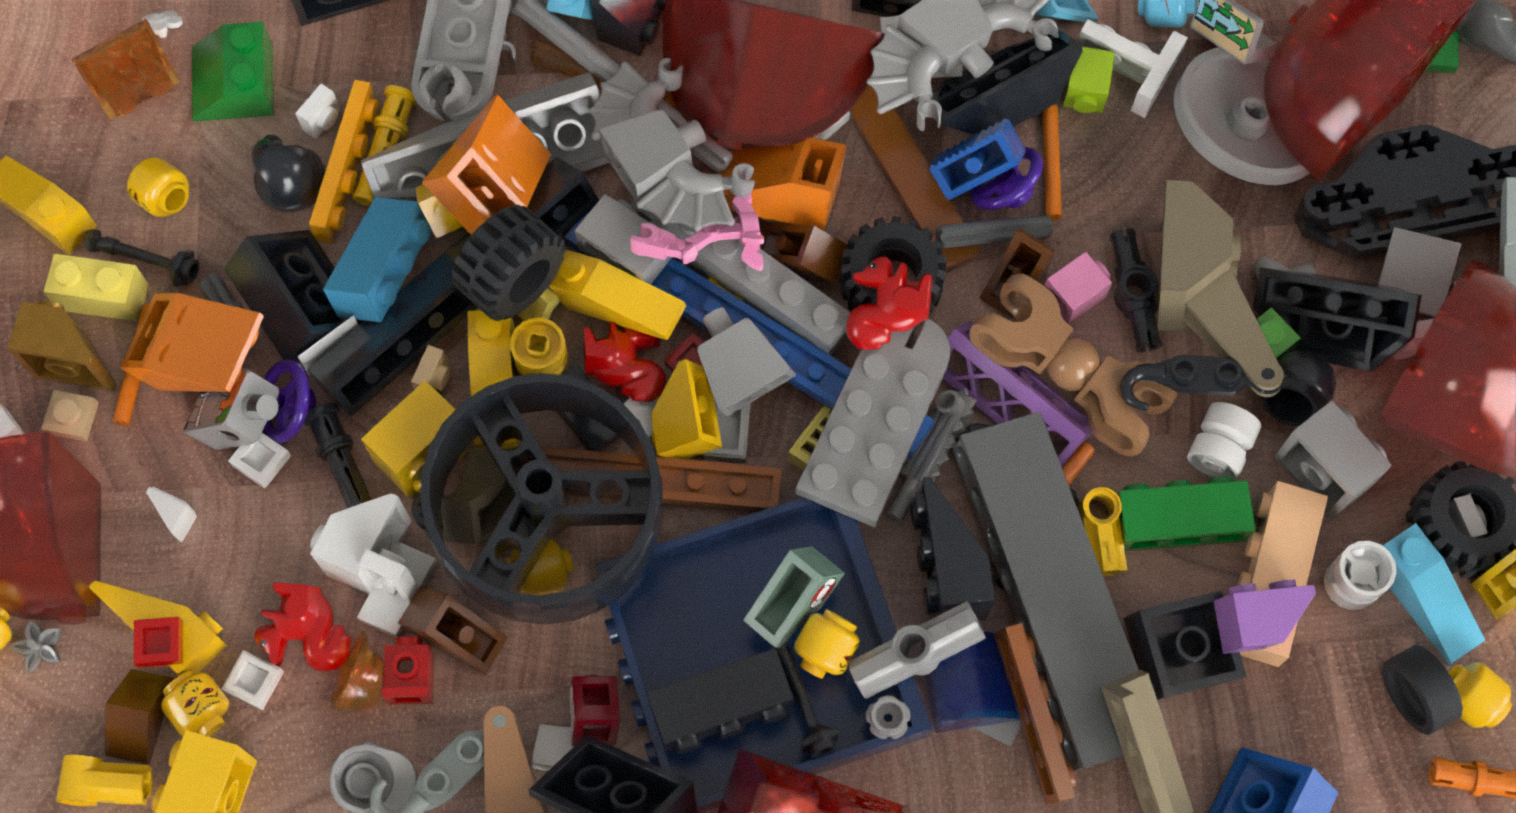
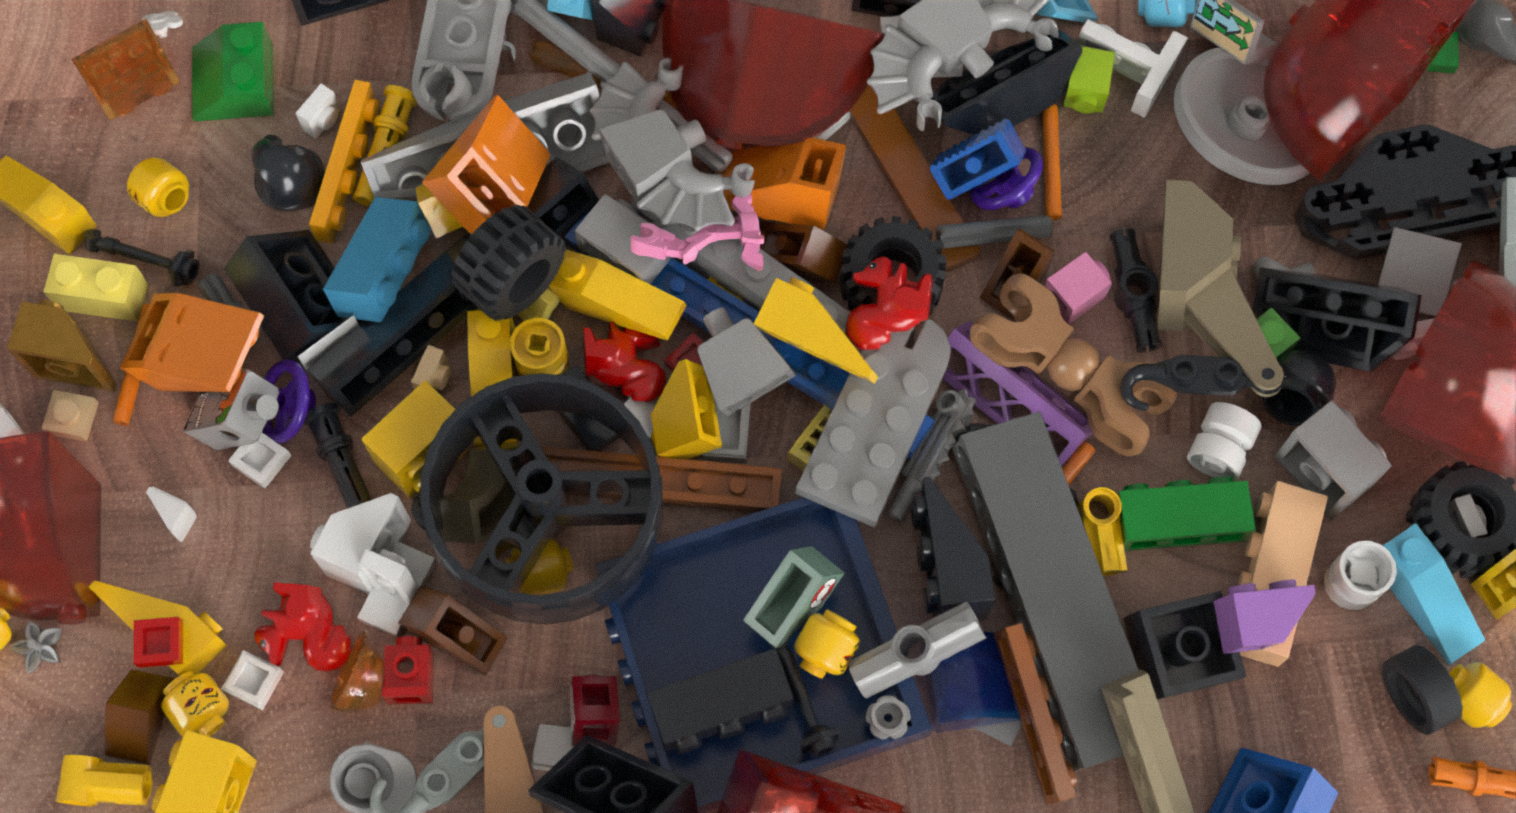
none -> yellow slope [754,277,878,384]

